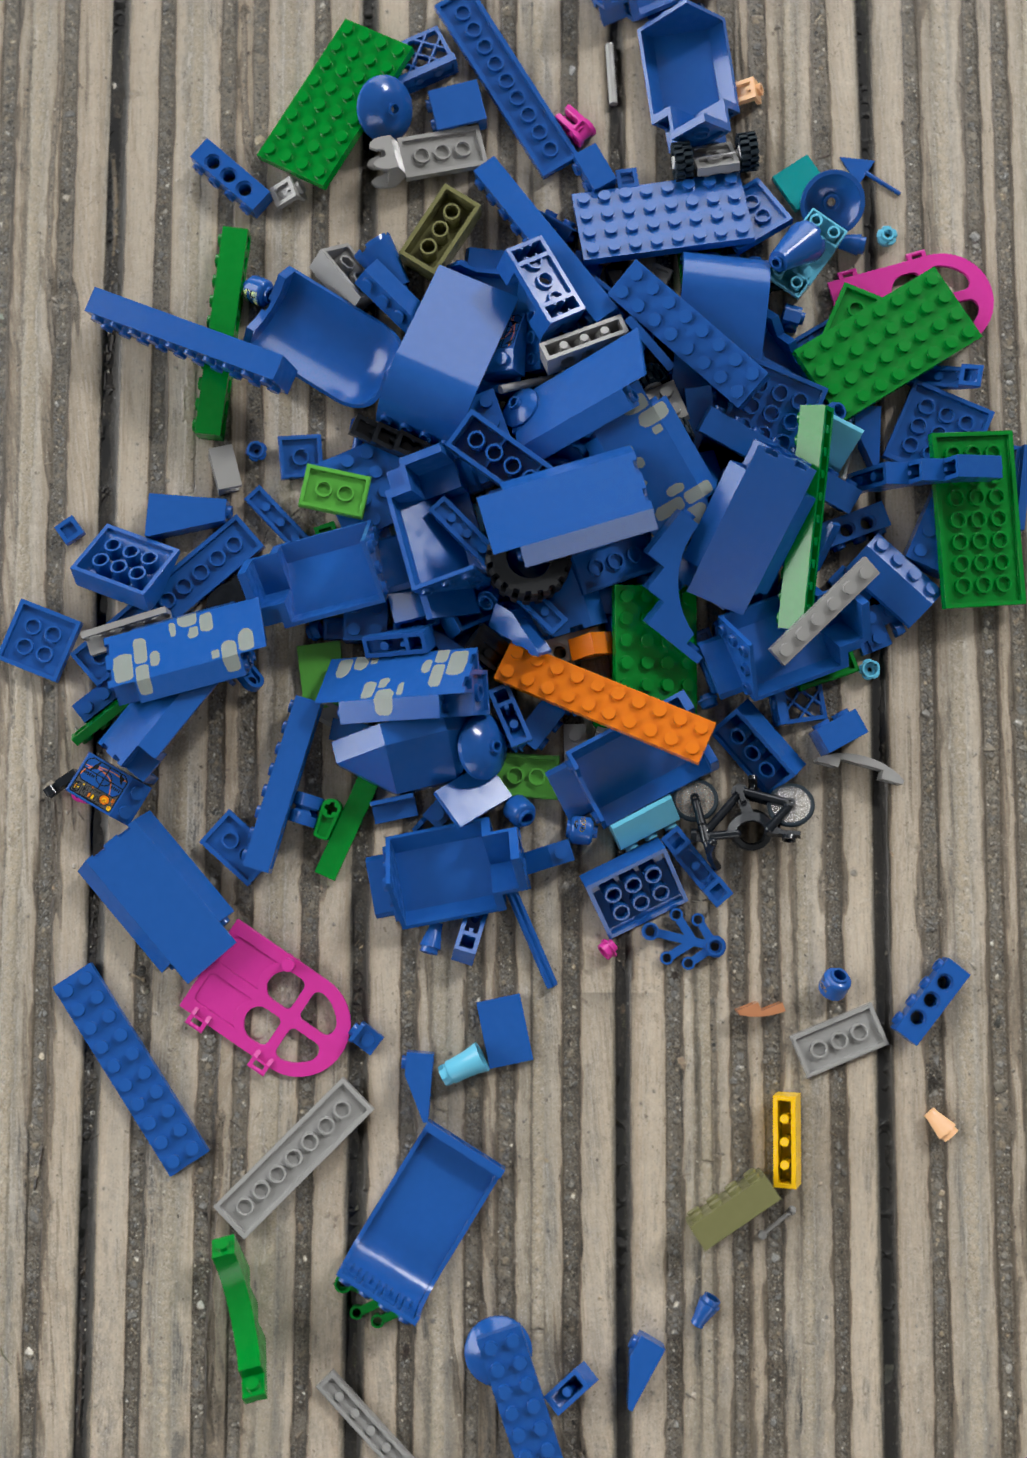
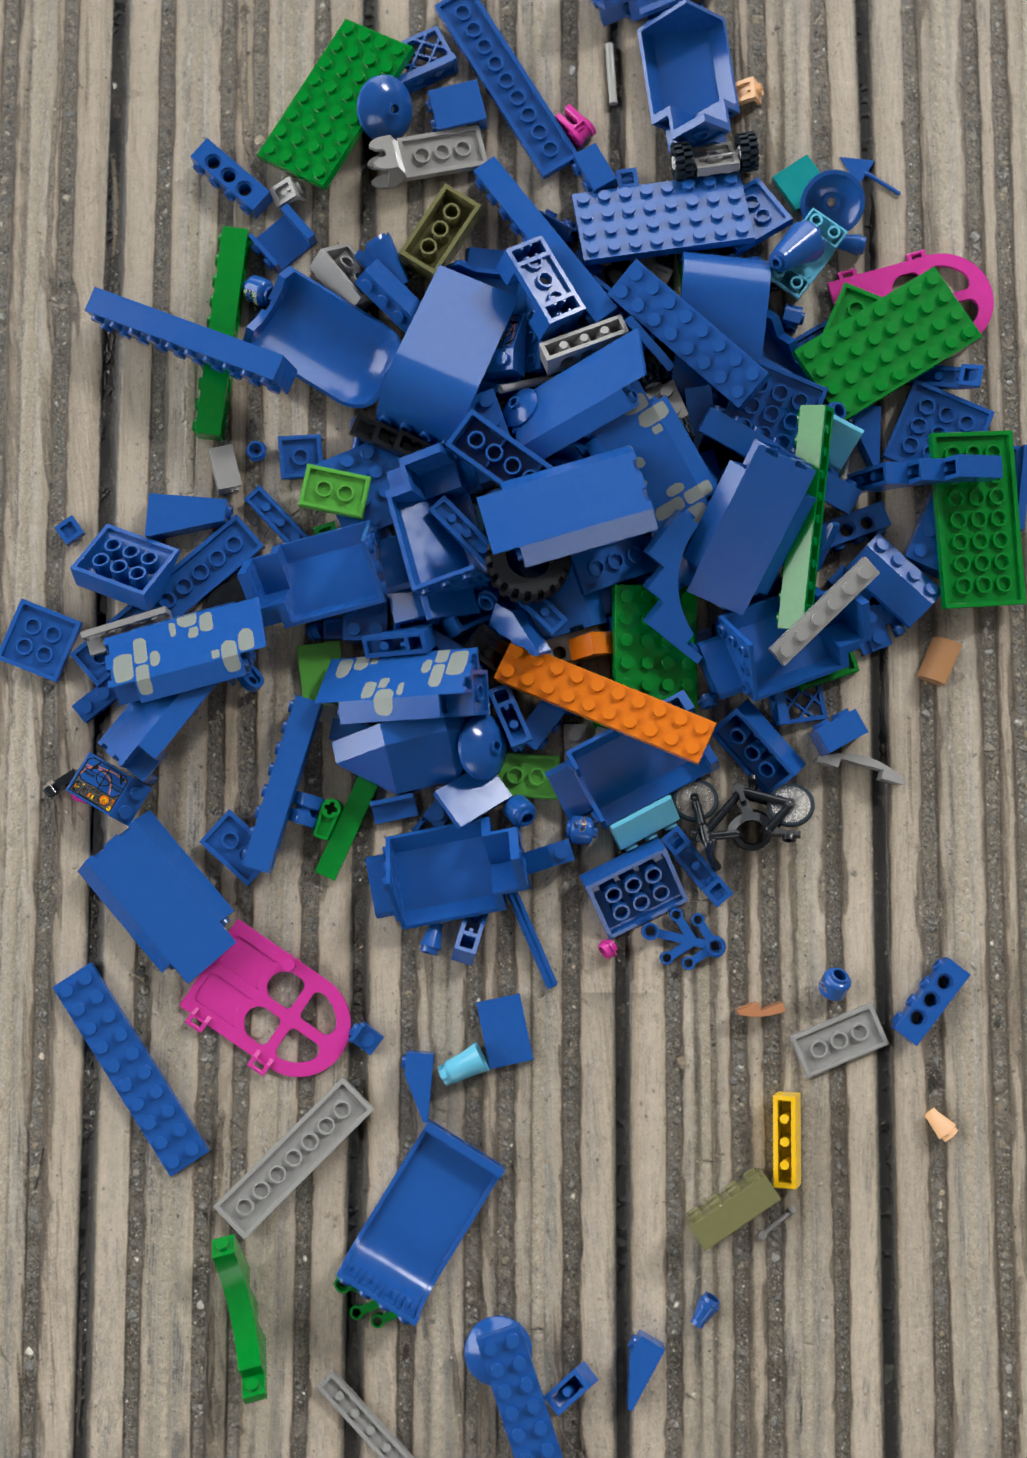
green plate [71,699,129,746] -> none
medium azure plate [859,659,880,680] -> none
medium azure plate [876,226,898,247] -> none
none -> blue panel [248,204,317,274]
none -> medium nougat brick [916,637,962,687]

